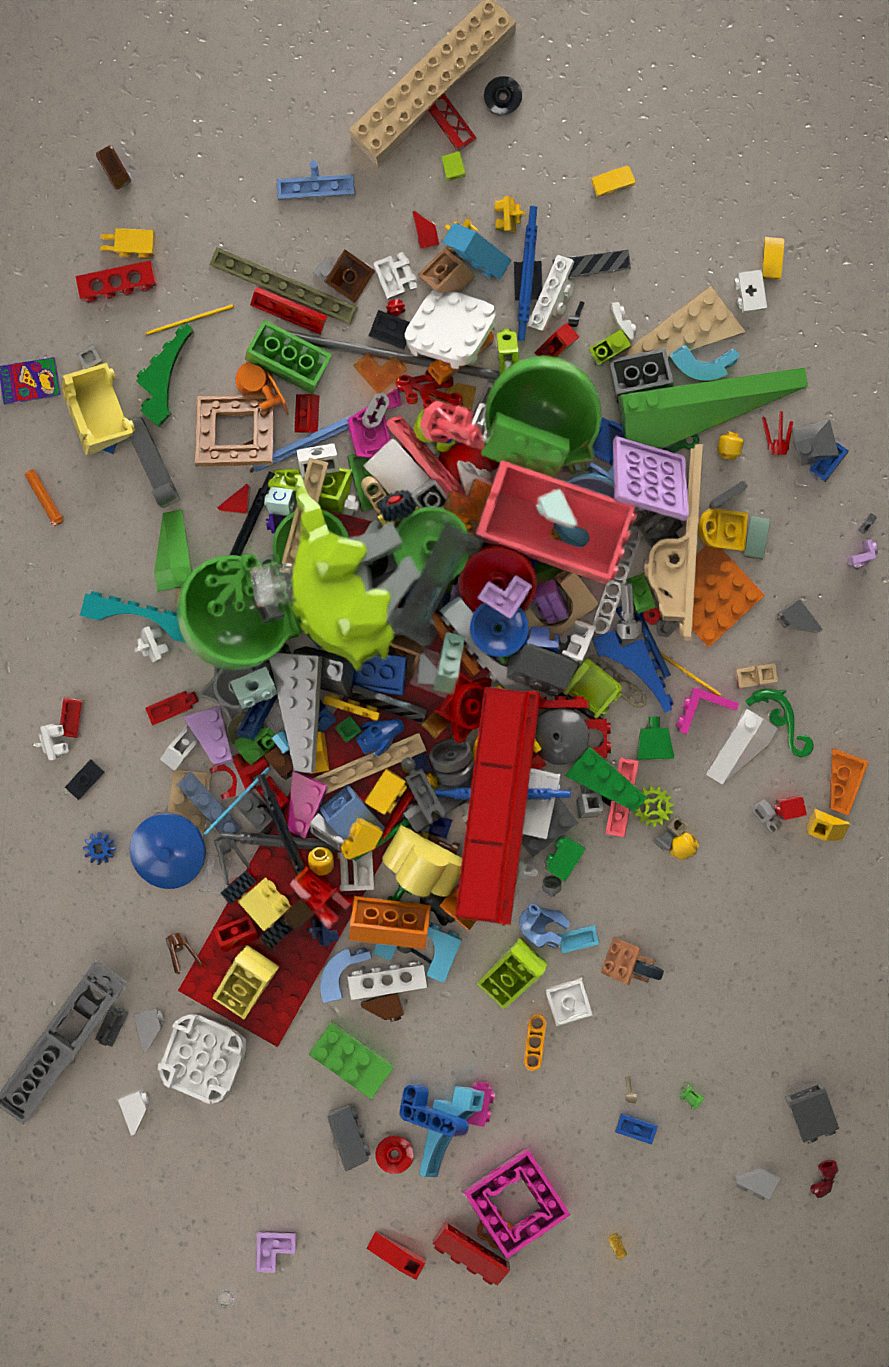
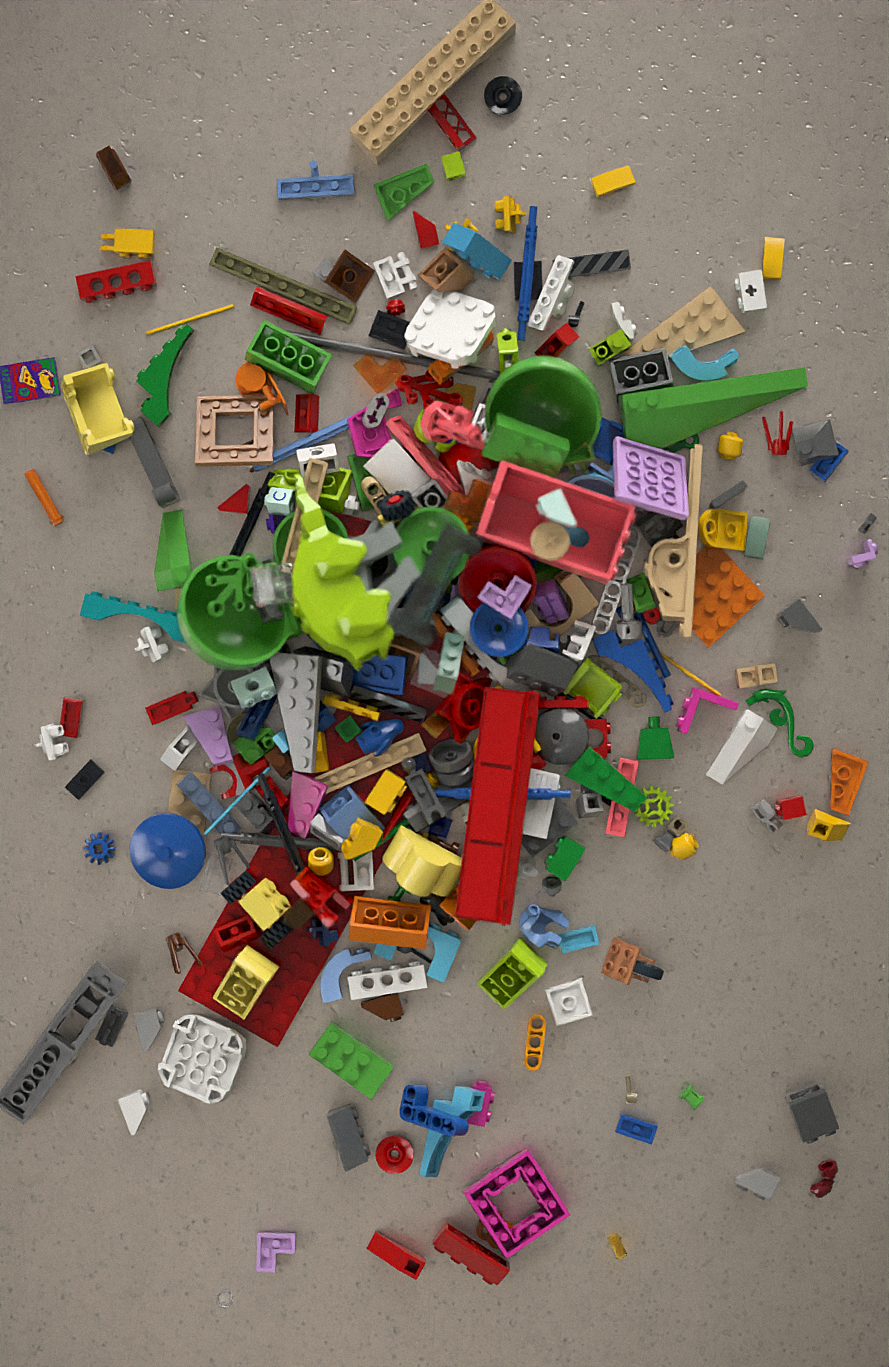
none -> bright green wing [374,163,434,221]
none -> tan tile [531,521,570,561]

